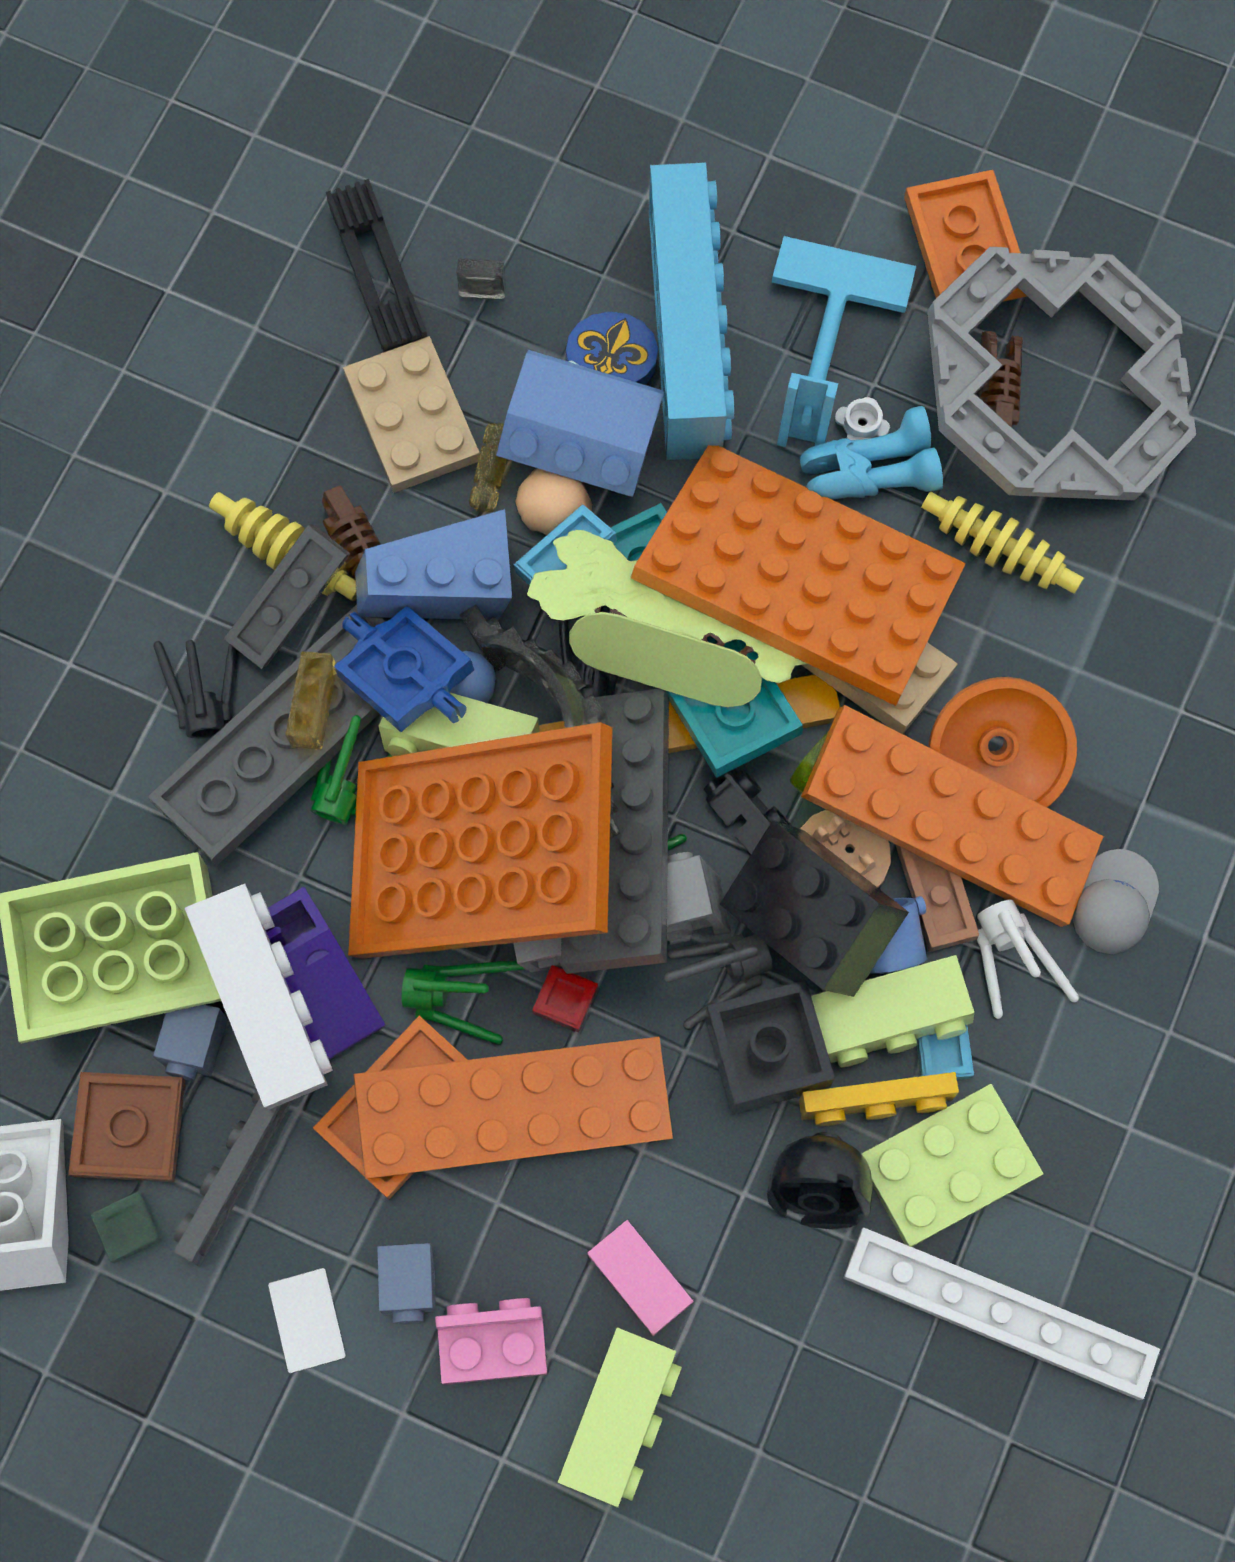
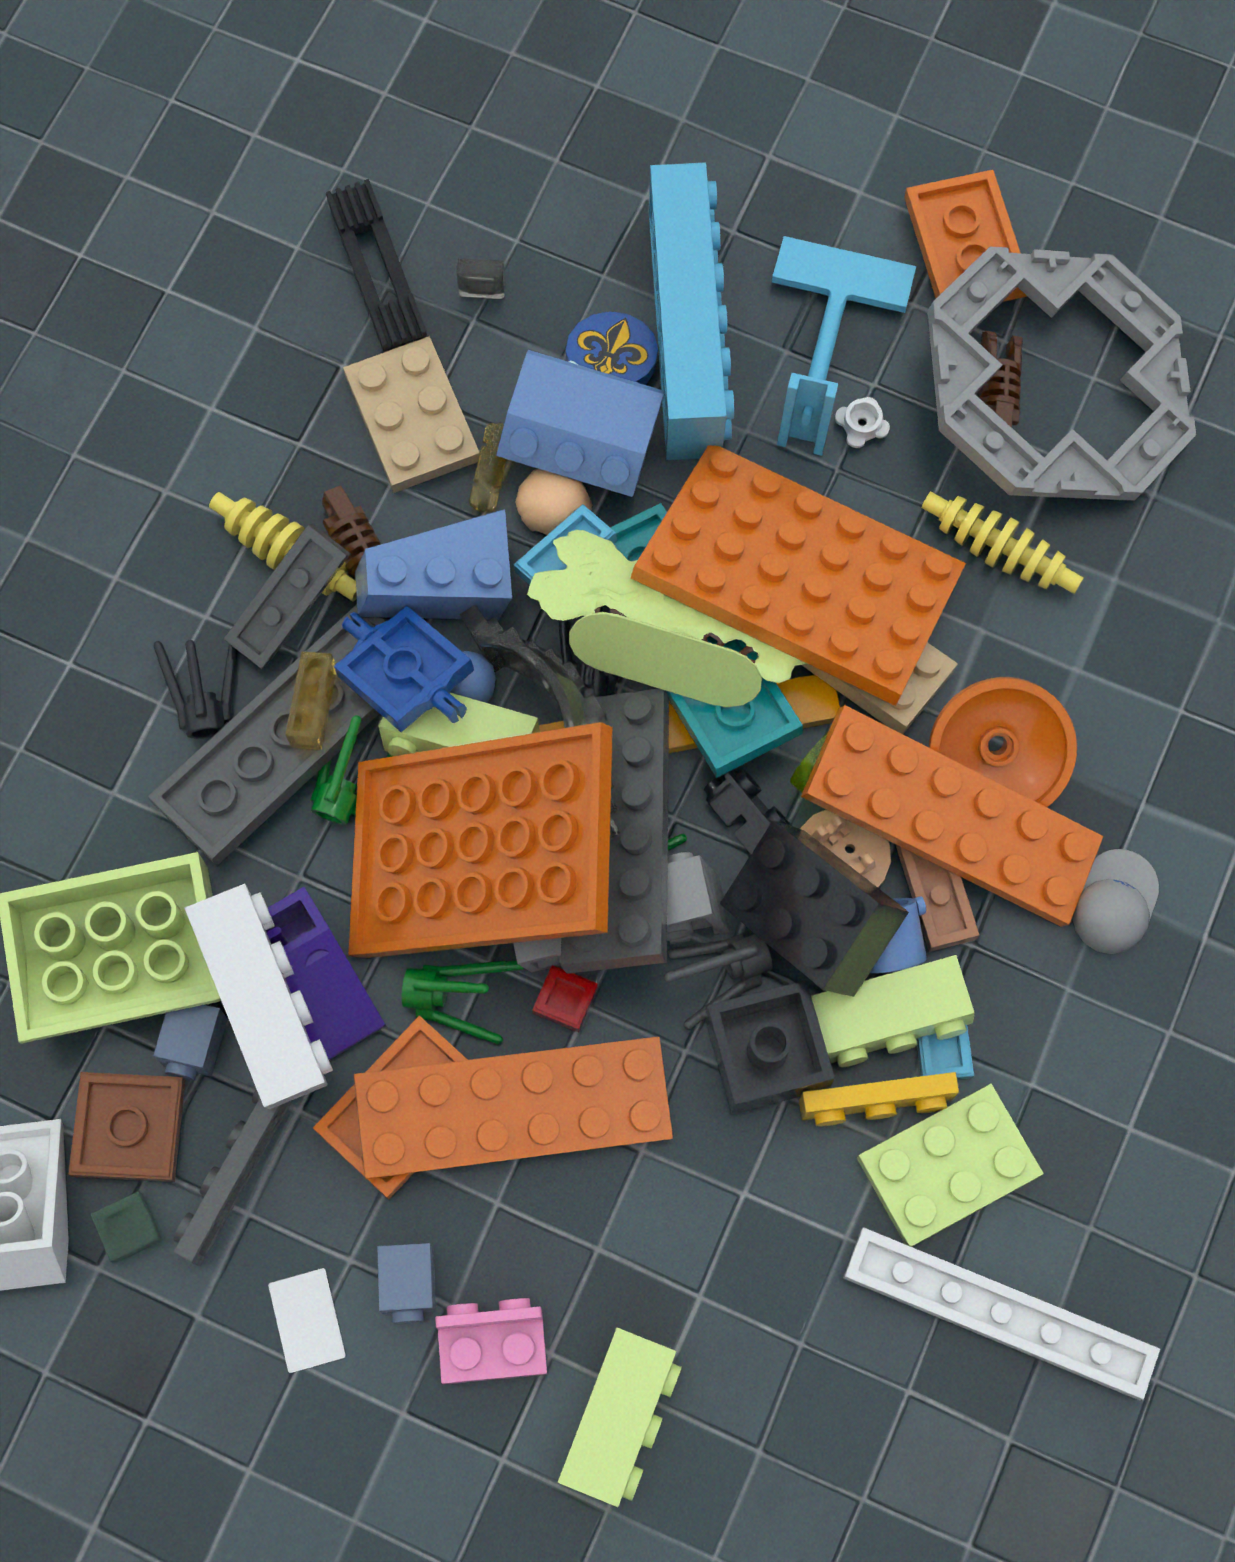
bright pink tile [587,1220,694,1336] -> none
black cylinder [767,1132,872,1229] -> none
medium azure piece [800,406,943,500] -> none
white plant [977,900,1079,1019] -> none

